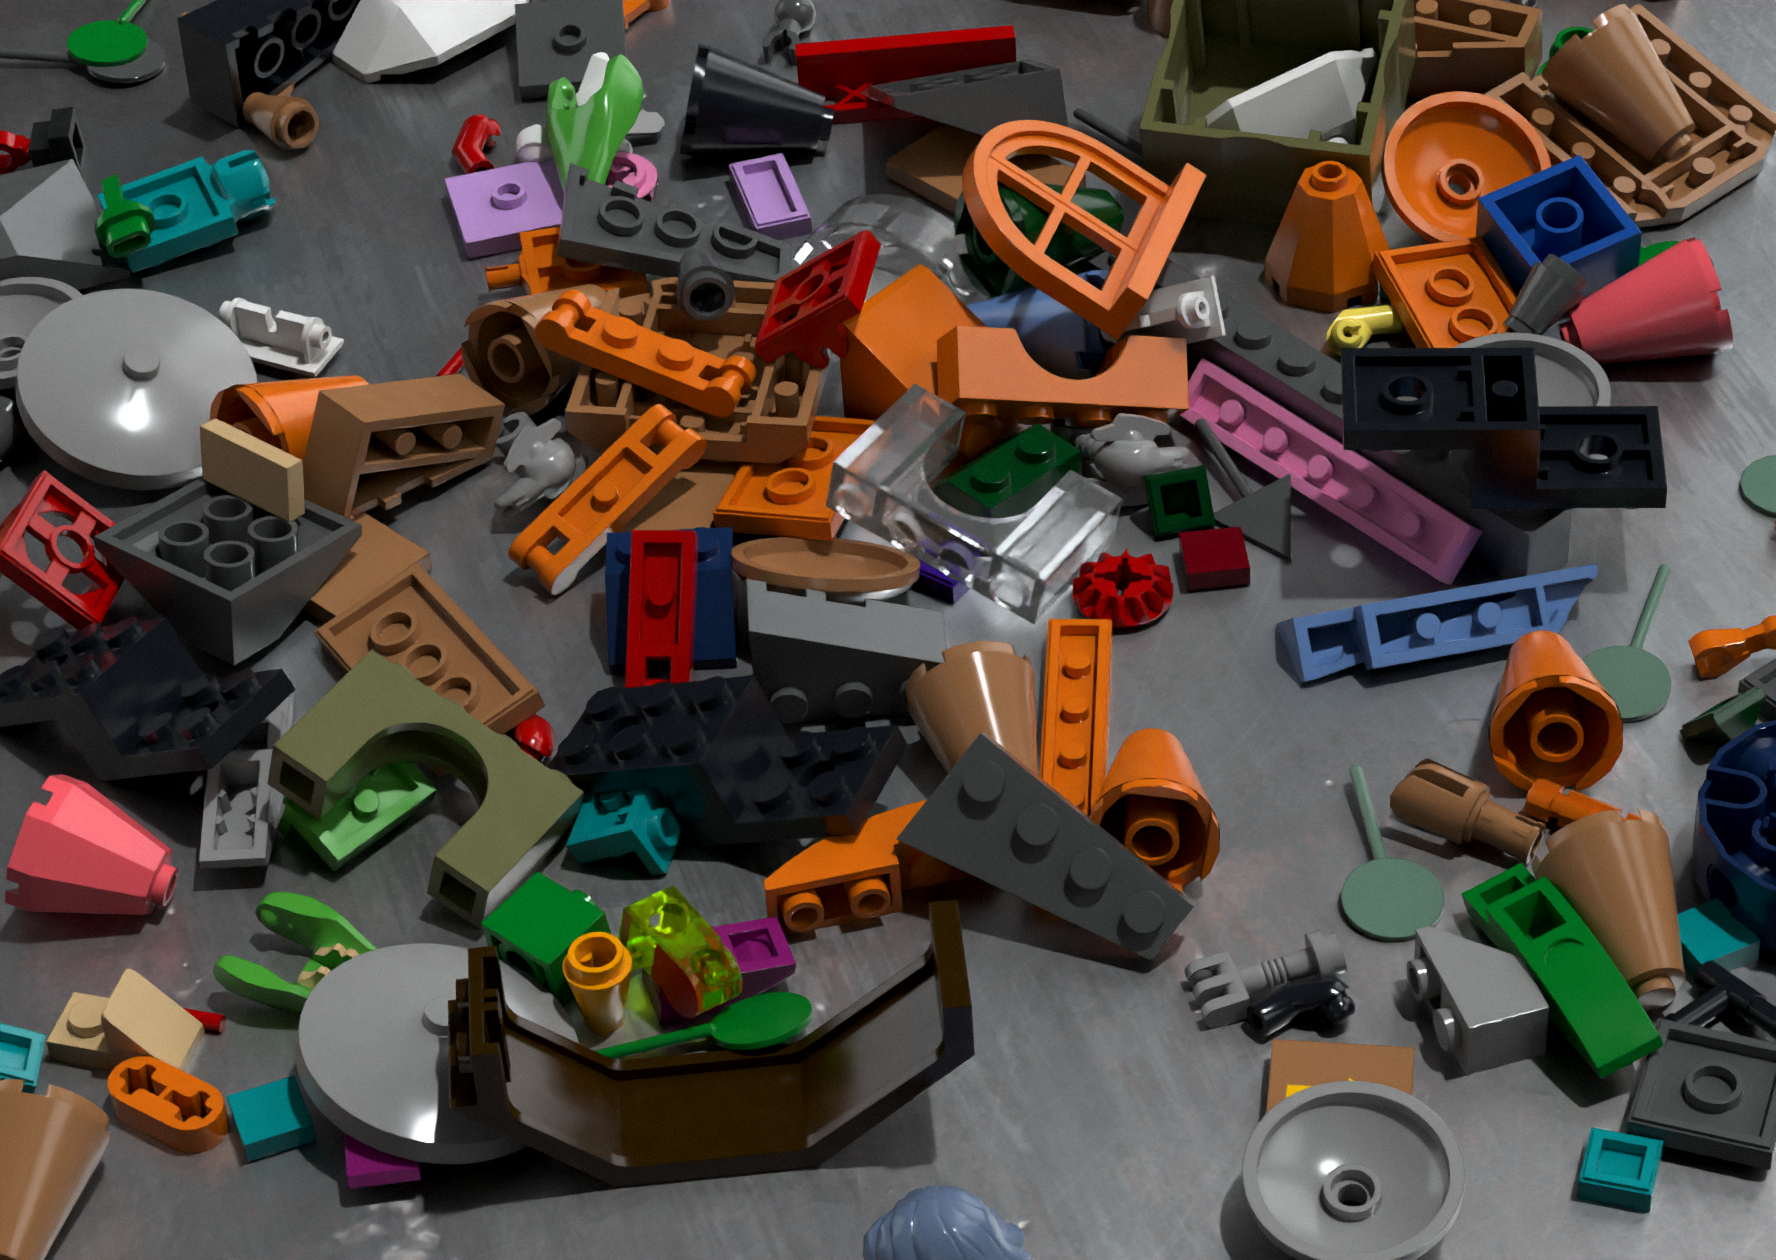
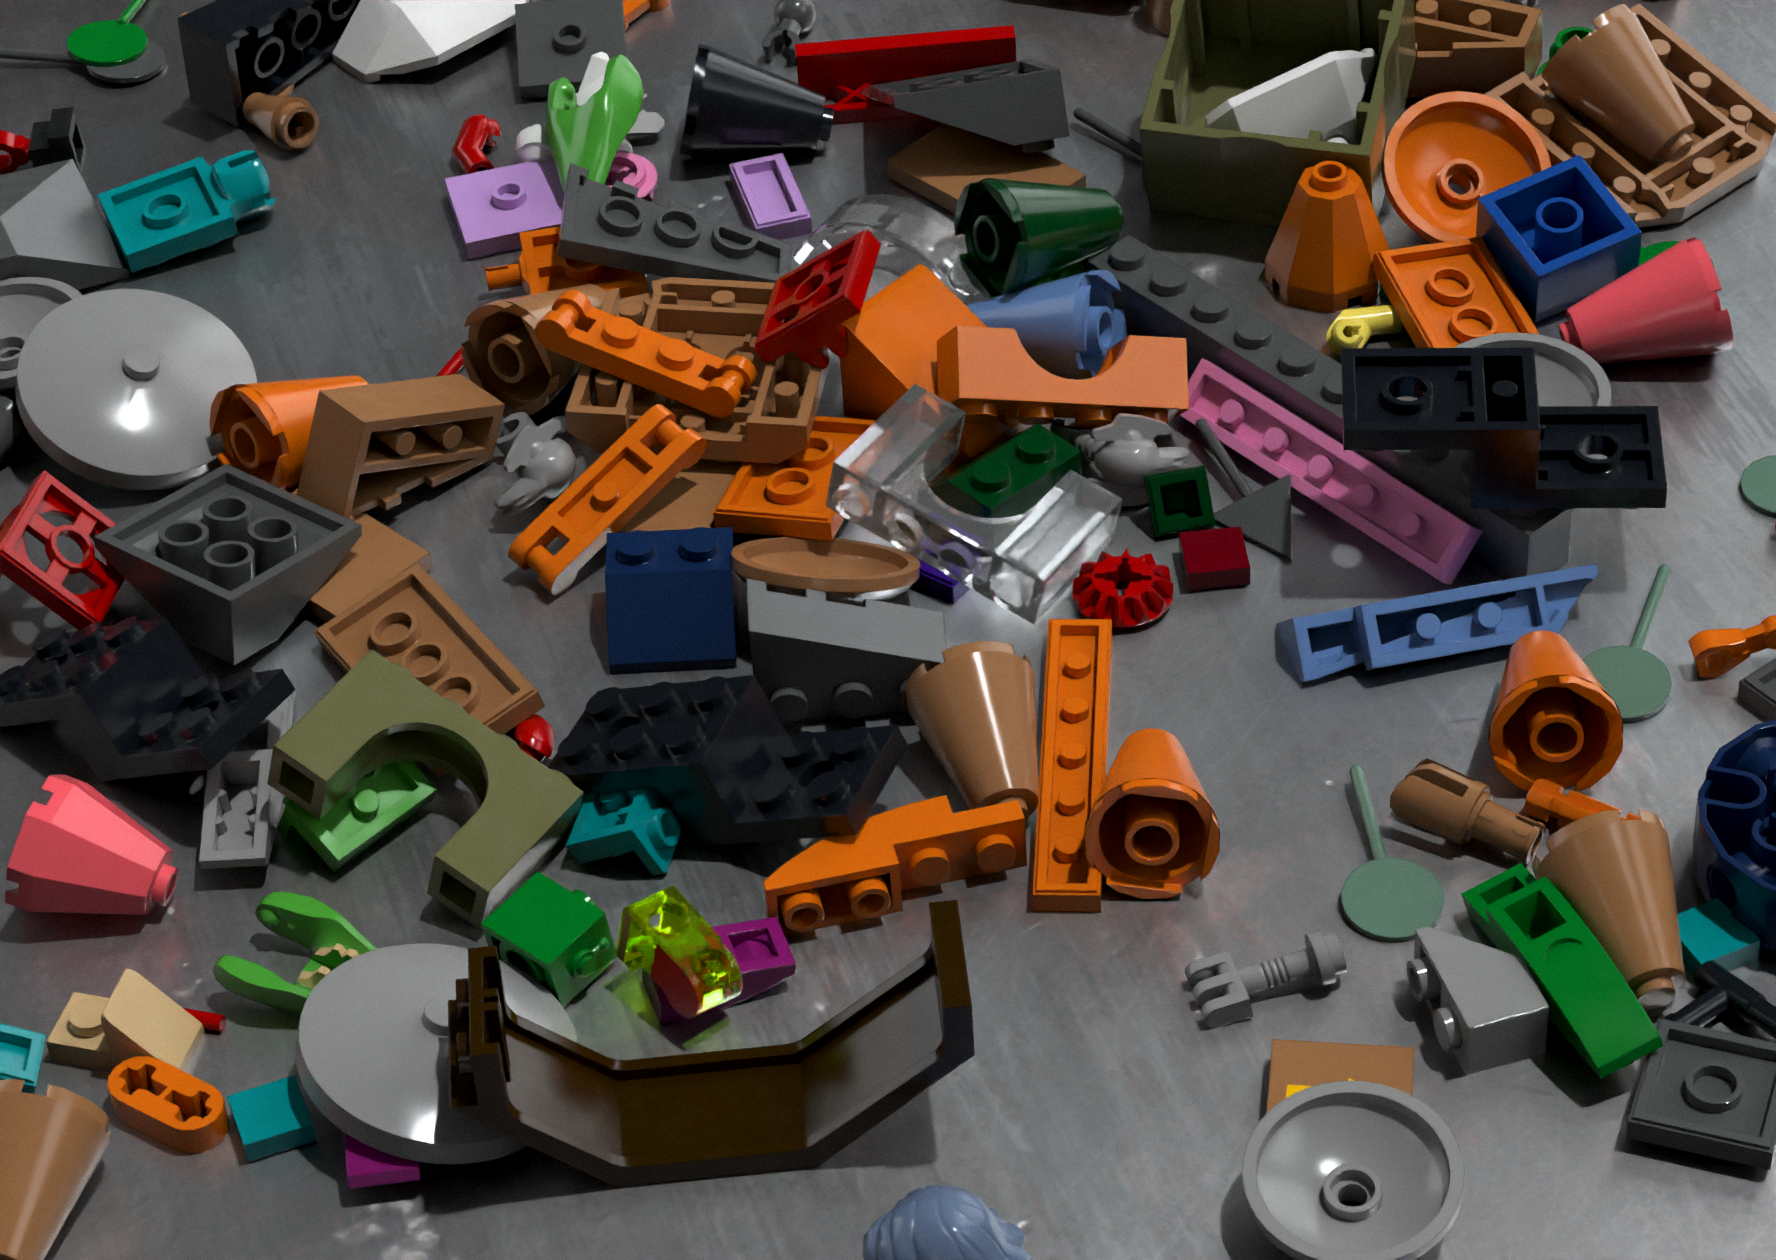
green piece [95,174,155,258] -> none
tan tile [200,418,305,522] -> none
white hinge [219,297,344,378] -> none
light orange cone [562,932,632,1034] -> none
green piece [595,992,813,1059] -> none
red plate [625,530,699,688] -> none
dark grey cone [676,249,735,321] -> none
dark grey wing [896,732,1197,960] -> none
orange window [962,120,1206,340] -> none
white hinge [1100,276,1226,344] -> none
black arm [1247,977,1356,1037] -> none
dark grey cone [1502,253,1587,335] -> none
teal tile [1577,1127,1664,1212] -> none
dark green slope [1679,687,1766,747] -> none

